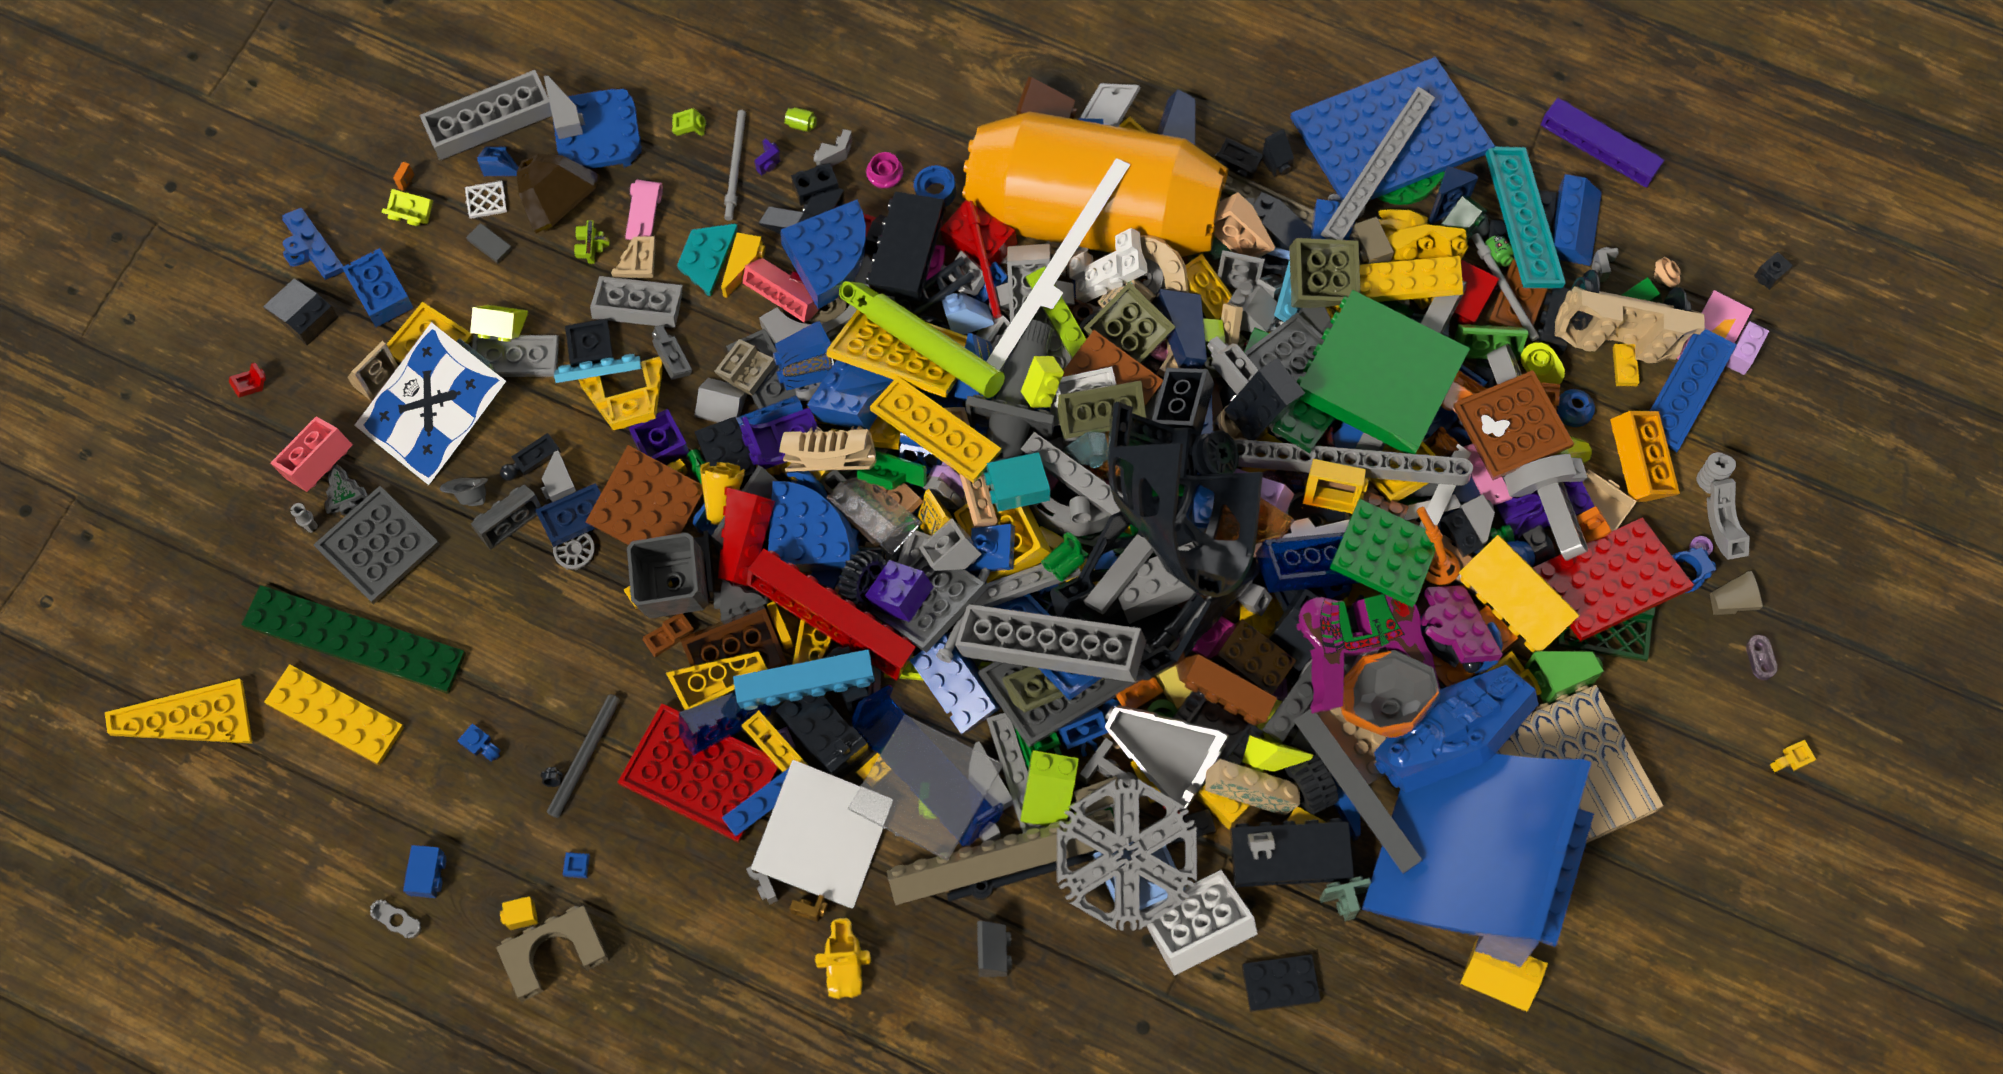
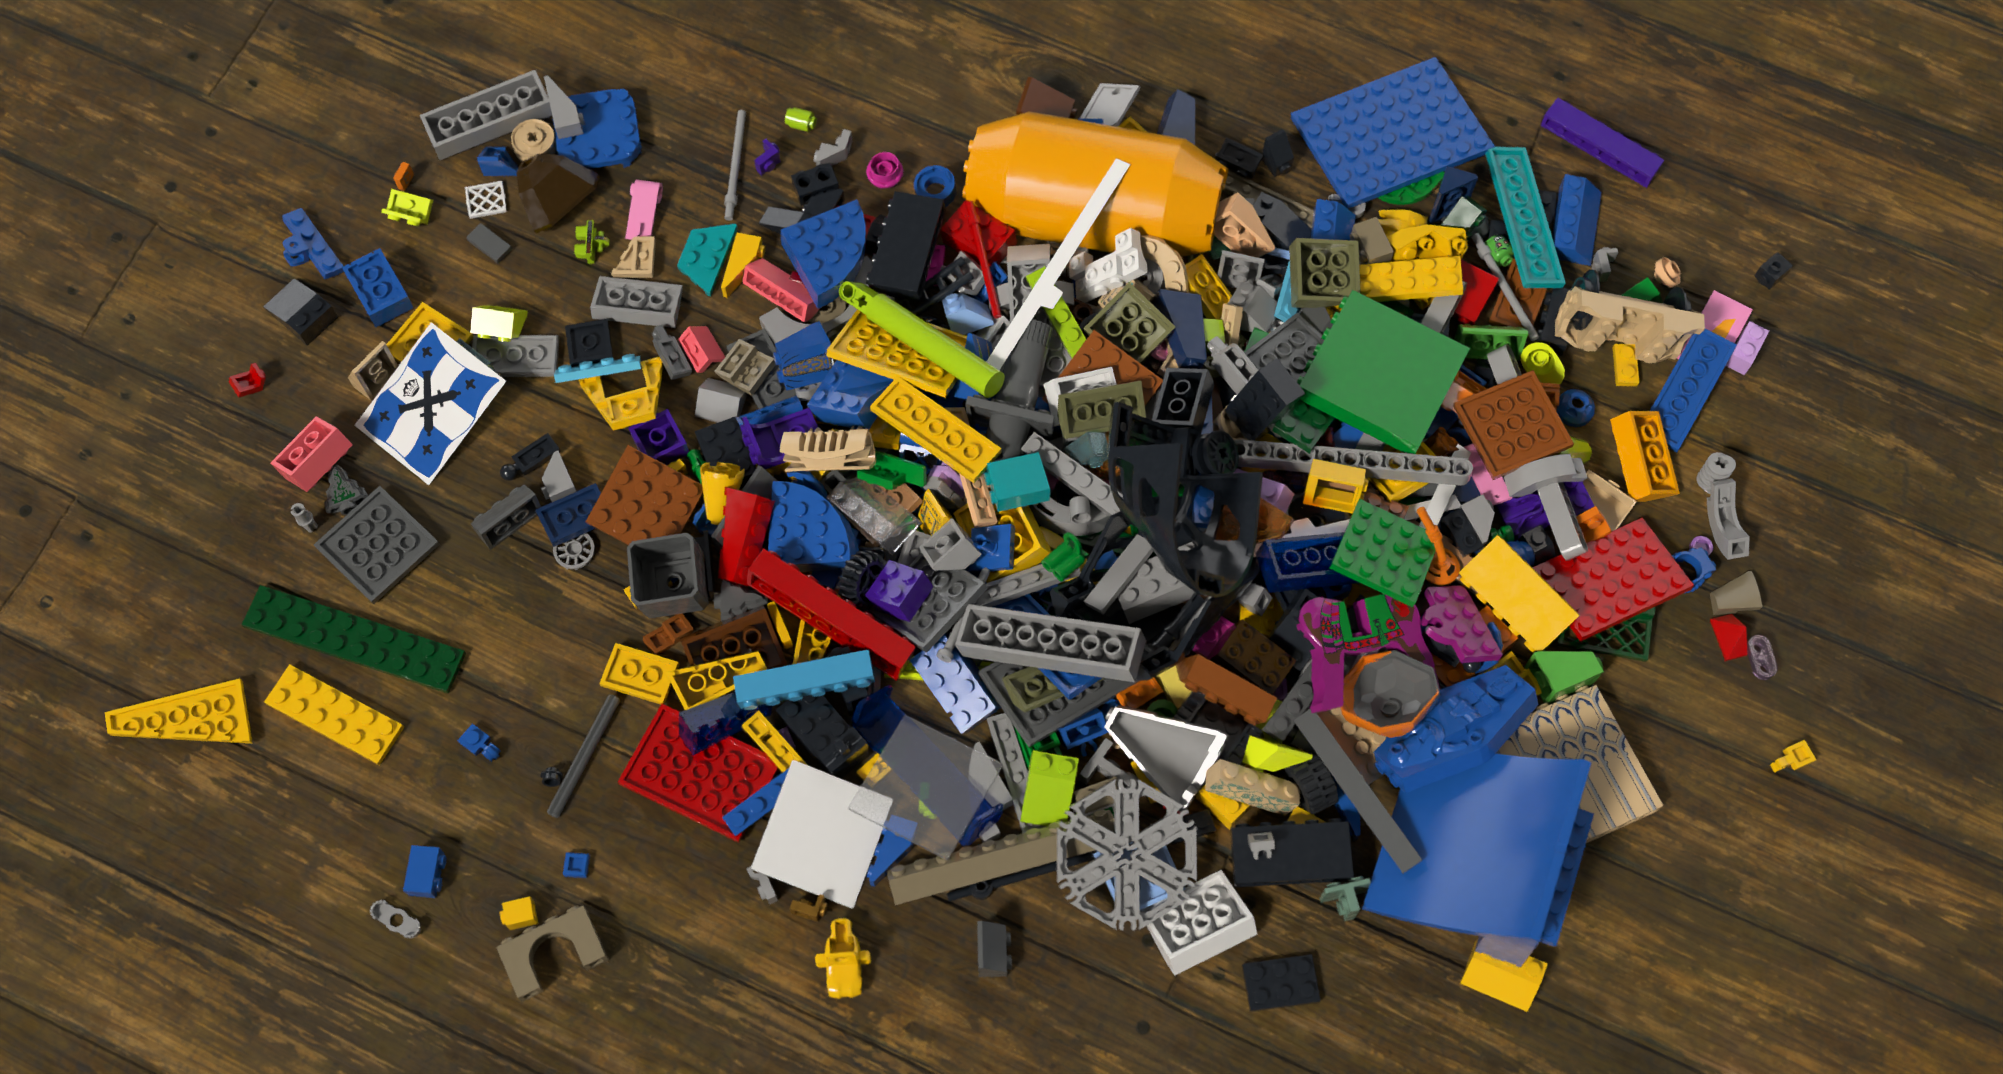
dark grey piece [440,478,488,506] -> none
lime bracket [672,108,706,136] -> none
neon yellow brick [1021,356,1064,408] -> none
light grey plate [1320,87,1435,240] -> none
white sticker [1481,415,1510,437] -> none
none -> tan wheel [511,119,557,161]
none -> yellow plate [599,643,679,705]
none -> coral panel [678,326,725,373]
none -> blue slope [867,815,919,887]
none -> red slope [1710,614,1748,661]

